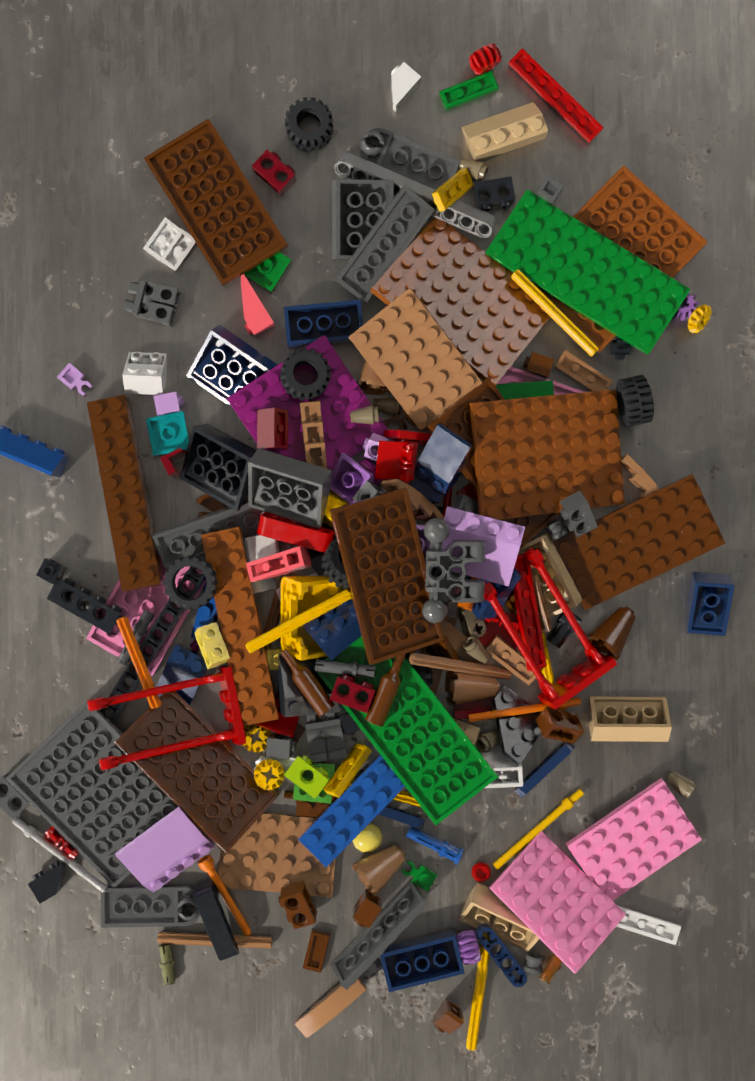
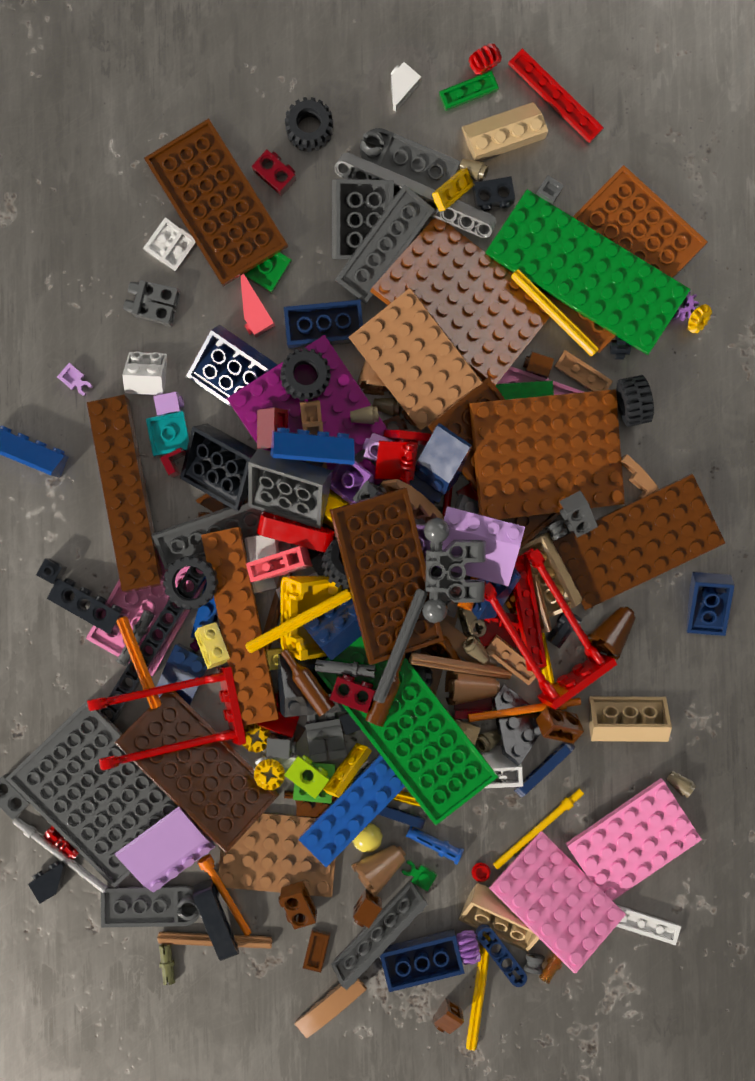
none -> blue slope [270,427,355,465]
none -> dark grey axle [373,589,428,703]

